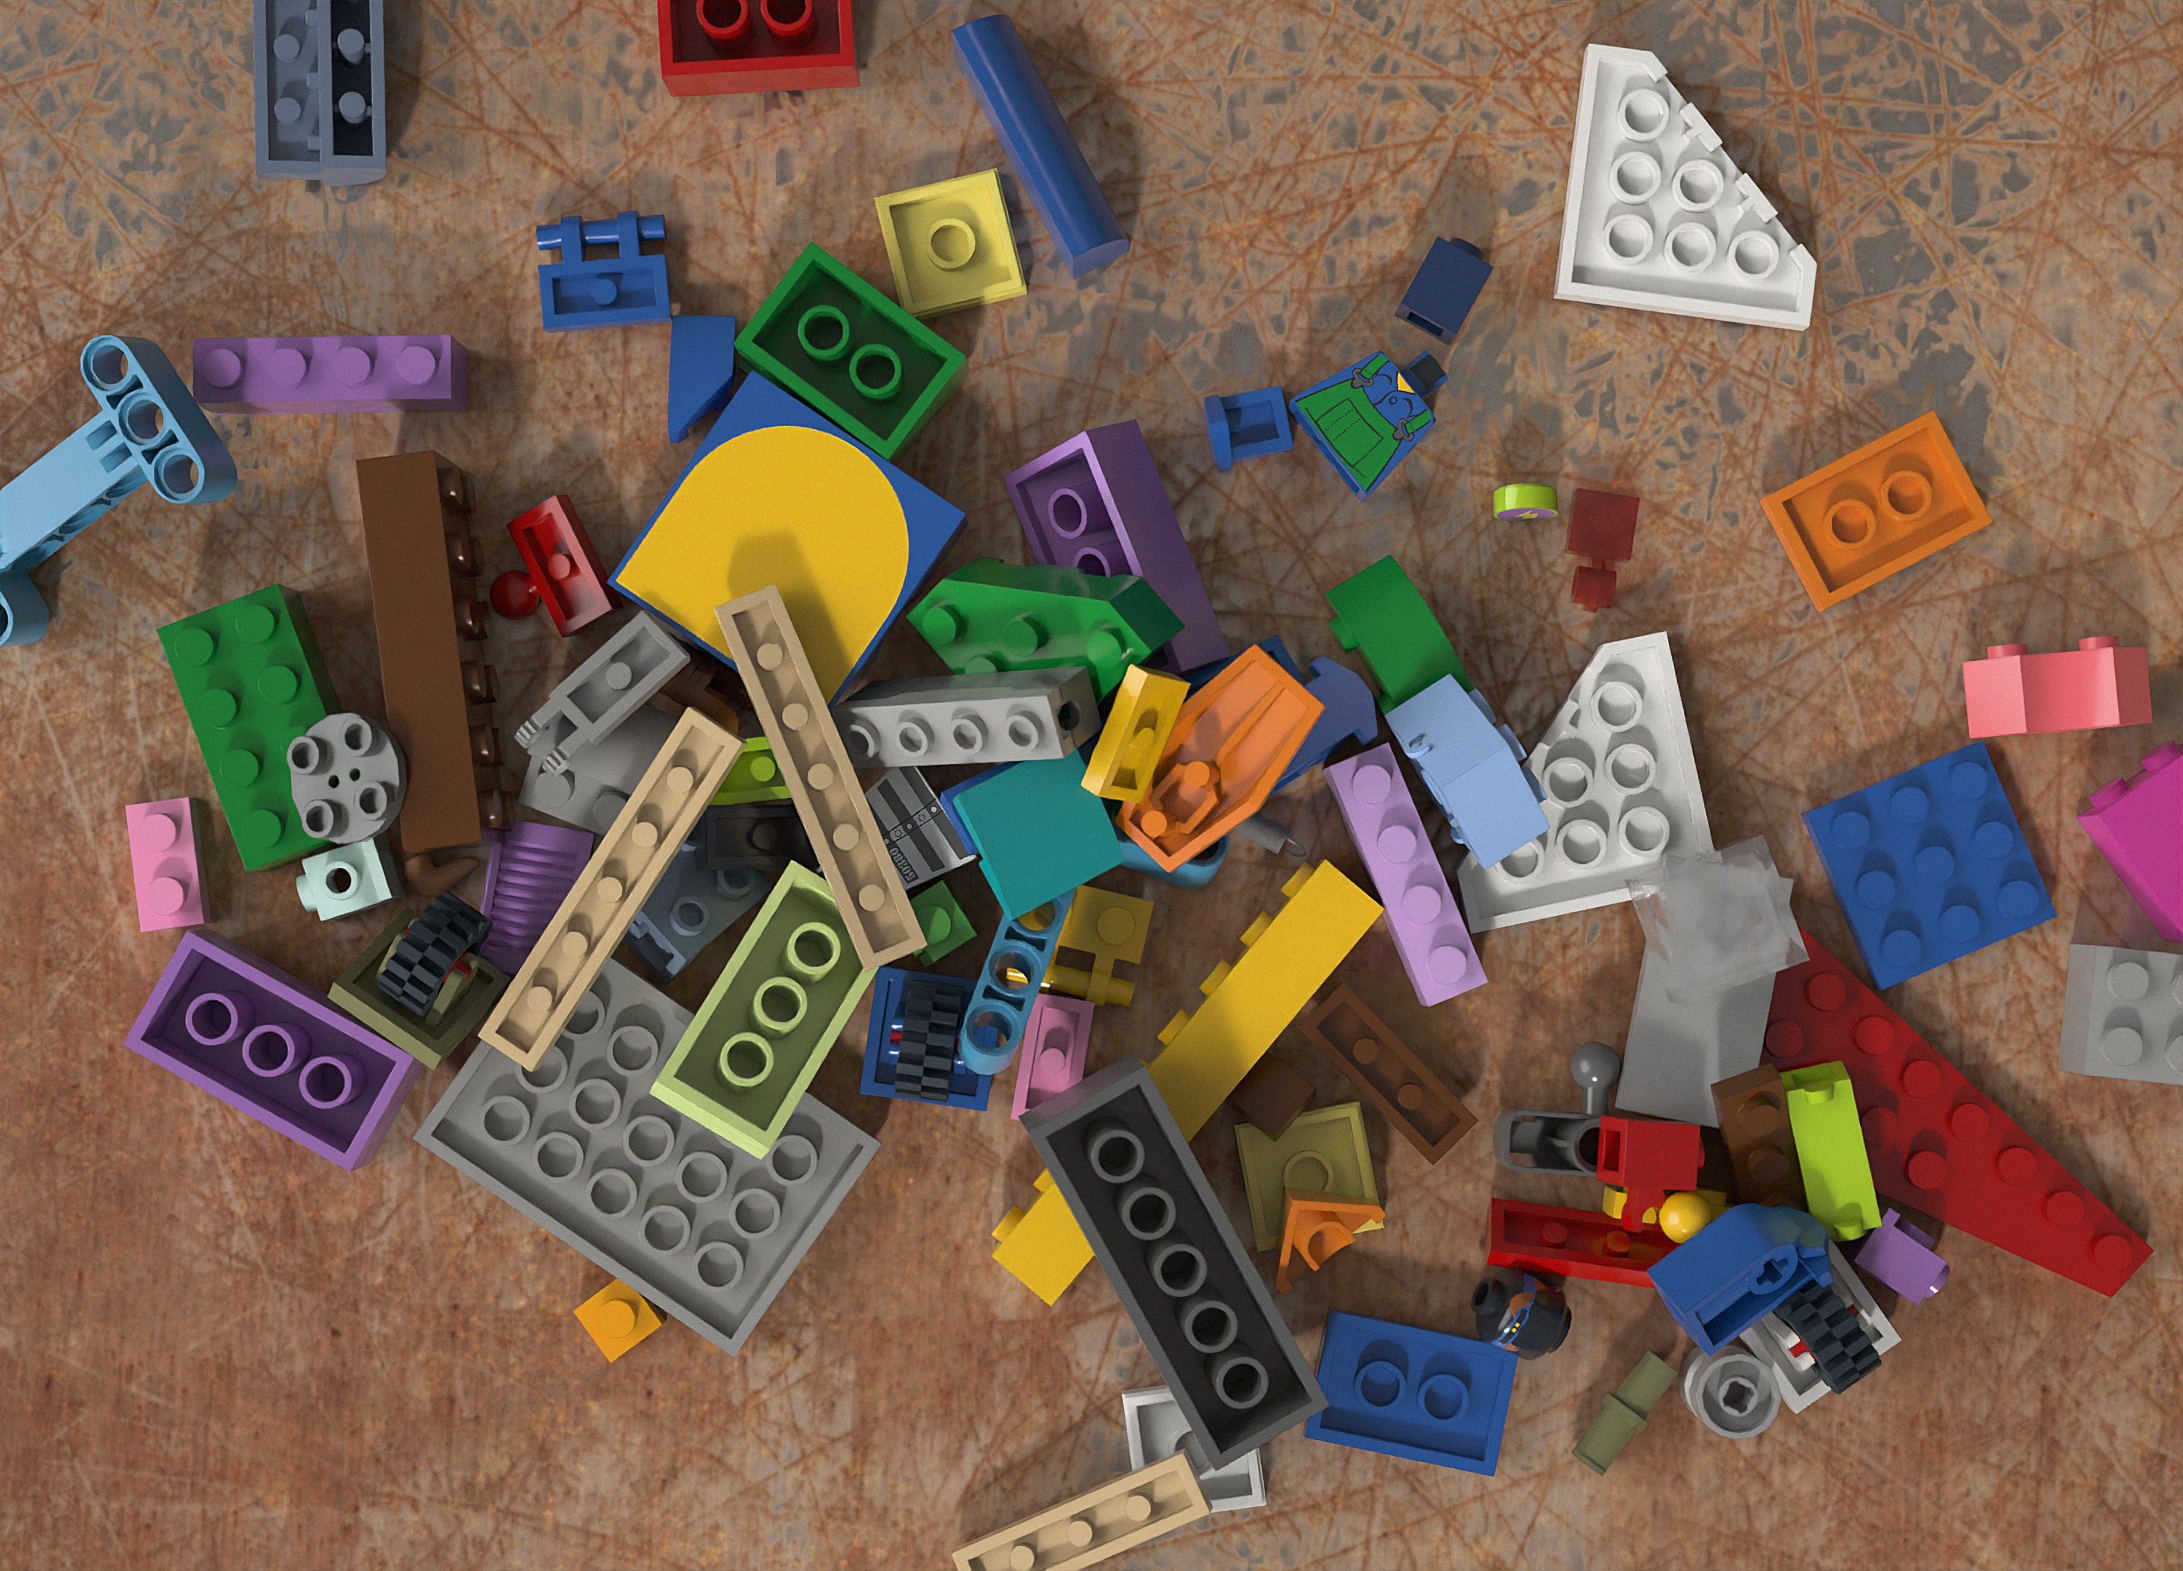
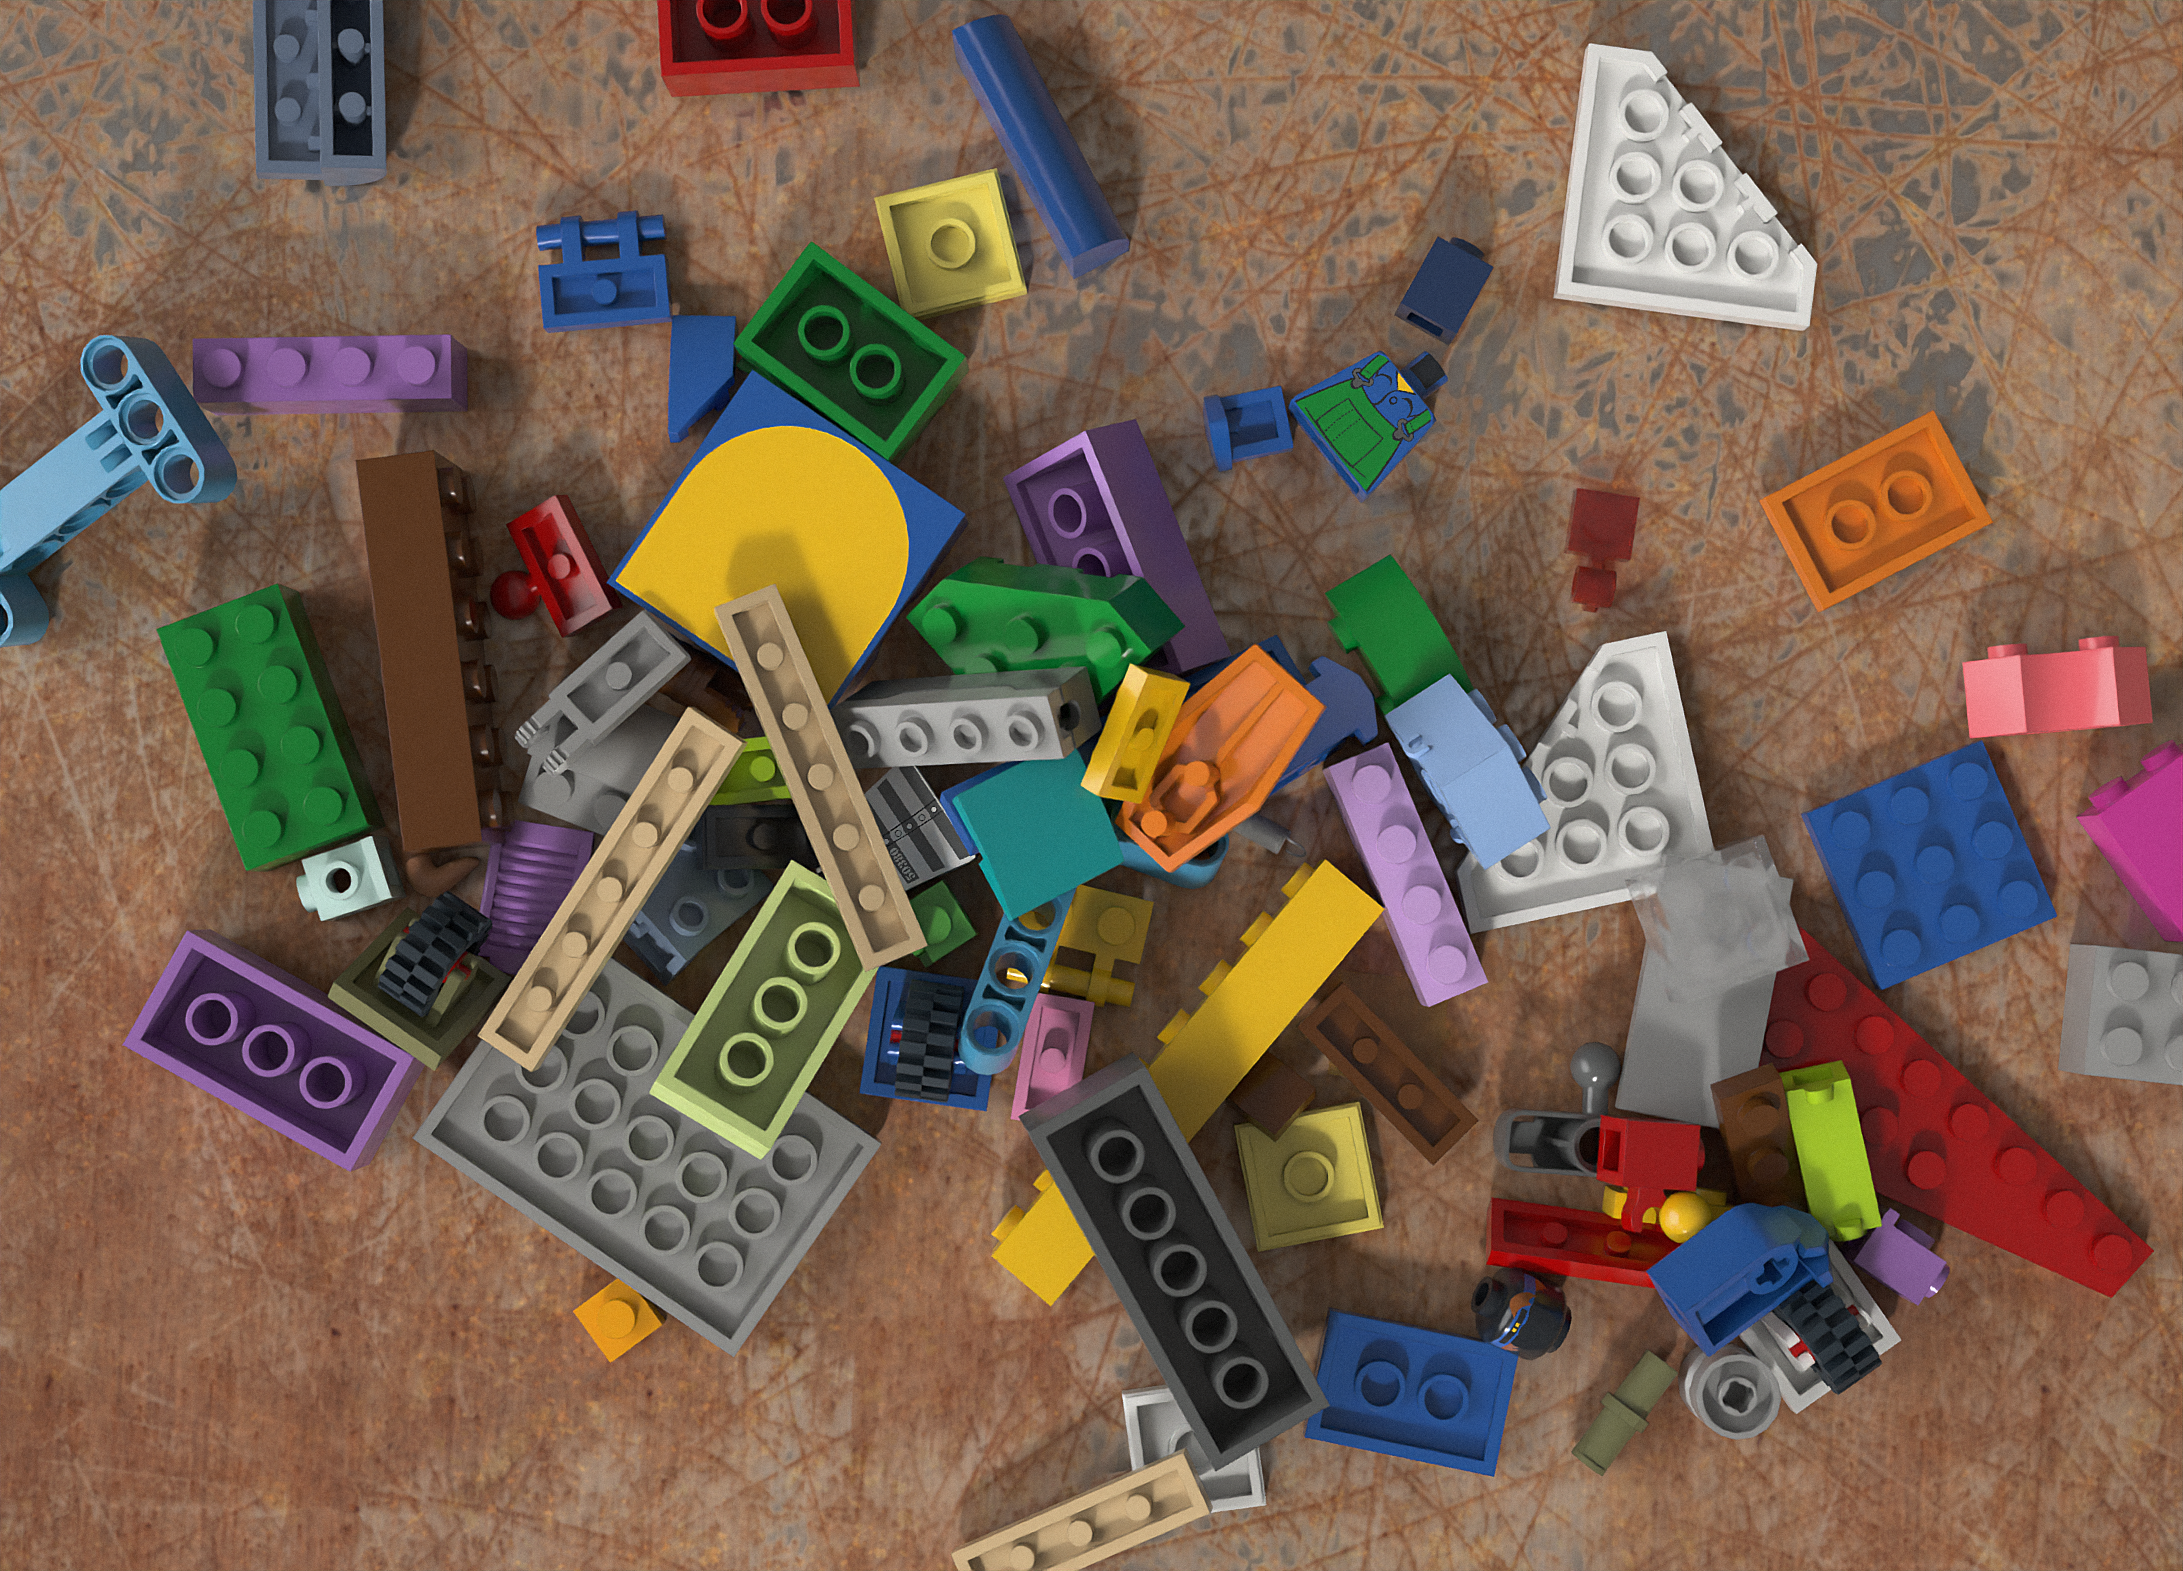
bright pink plate [125,797,212,932] -> none
plate [287,713,407,844] -> none
orange slope [1271,1186,1387,1295] -> none
lime tile [1493,483,1558,522] -> none

